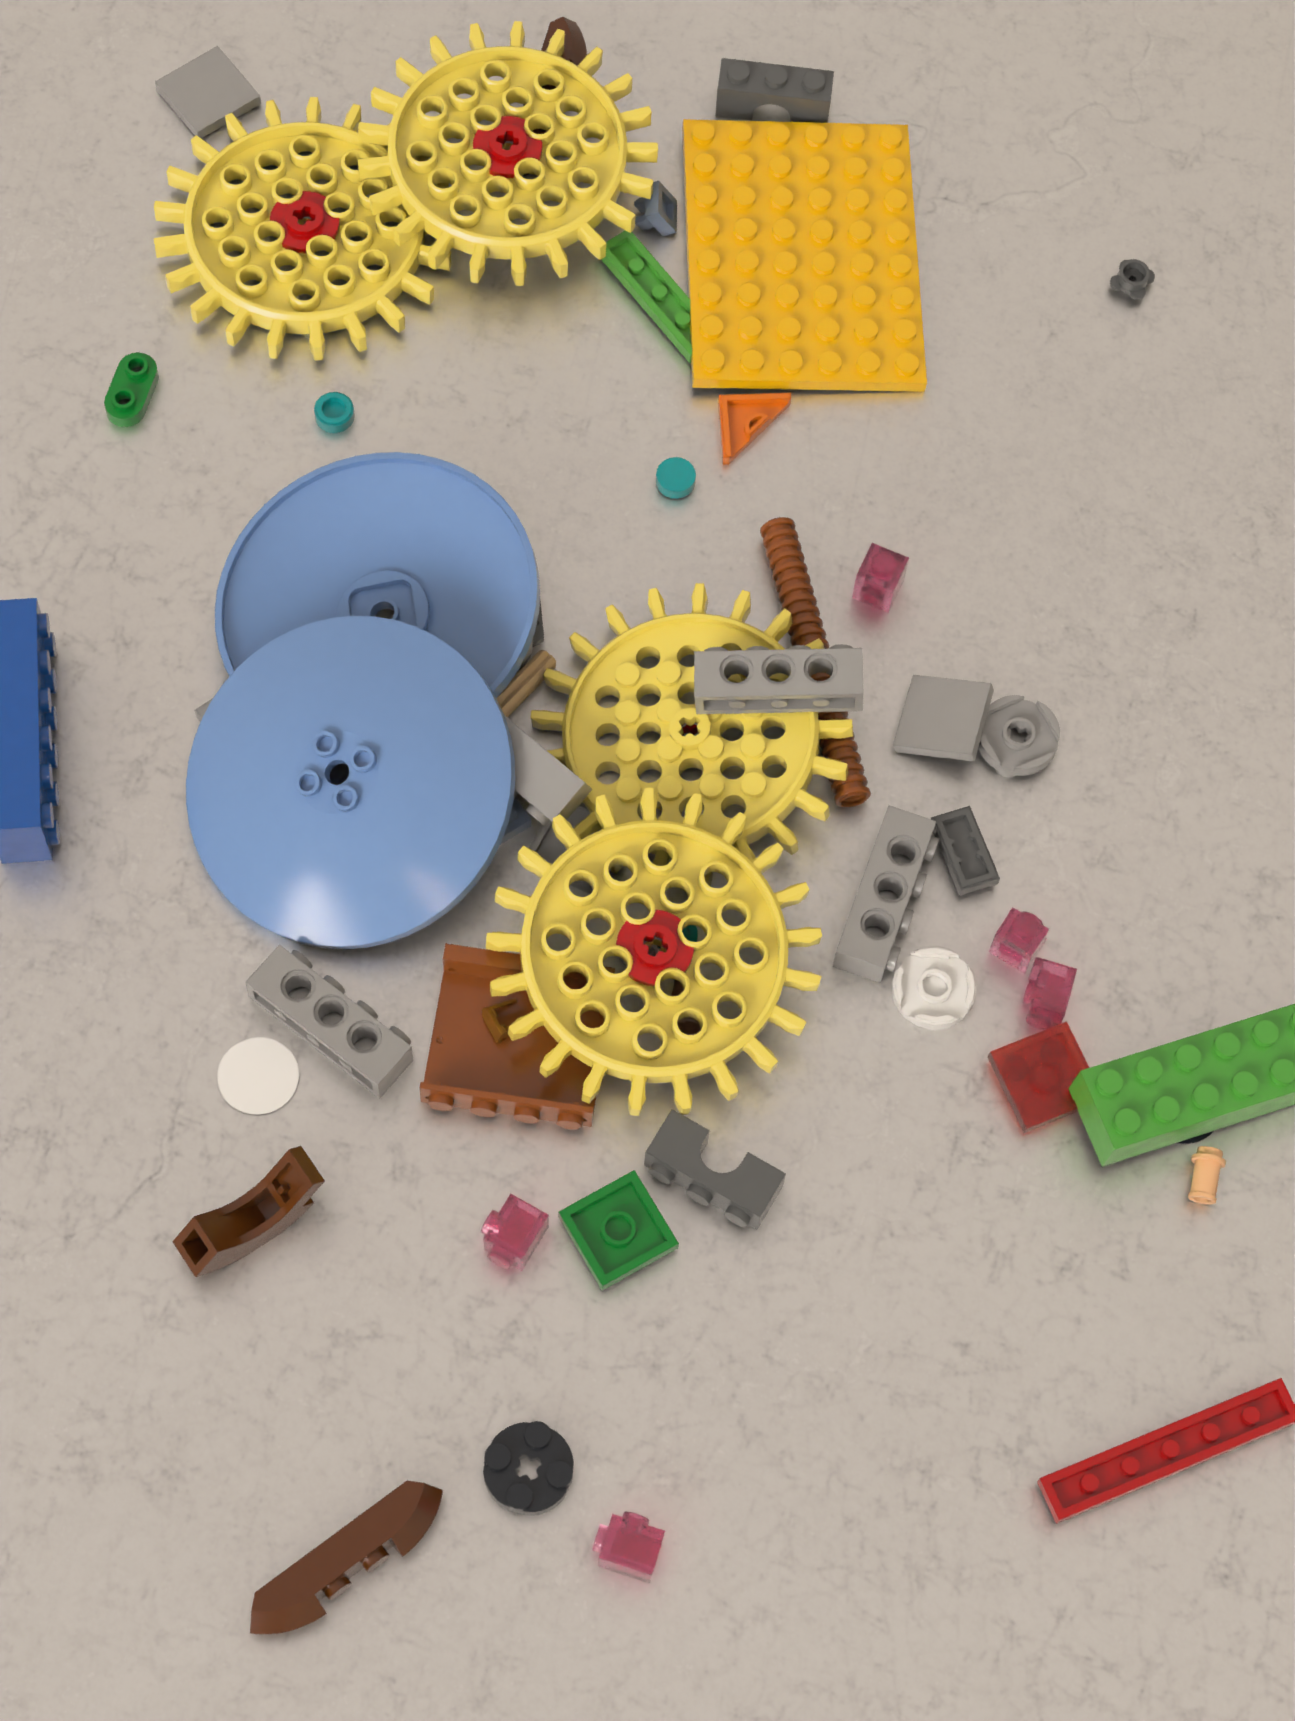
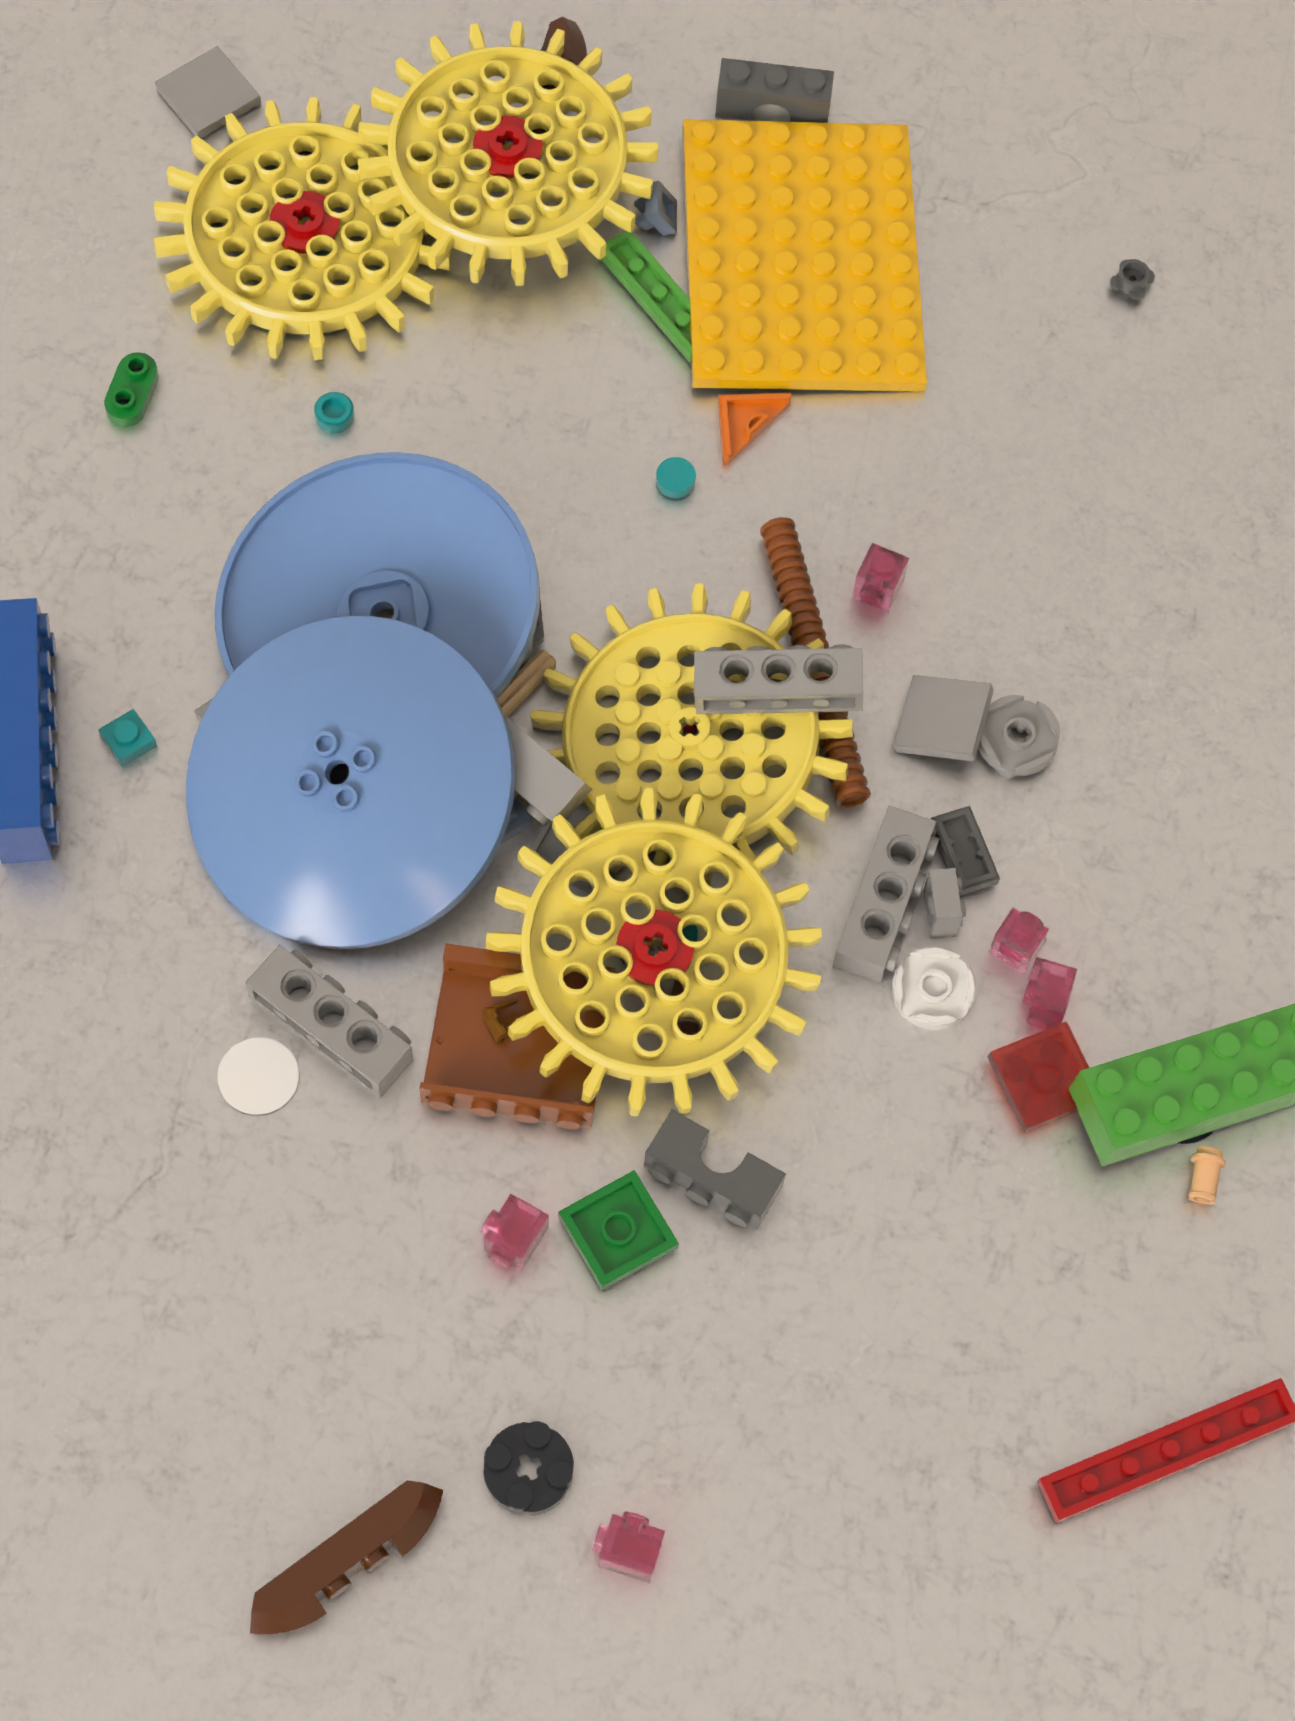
reddish brown arch [172,1146,325,1277] -> none
none -> teal plate [98,708,157,767]
none -> light grey piece [923,868,966,938]

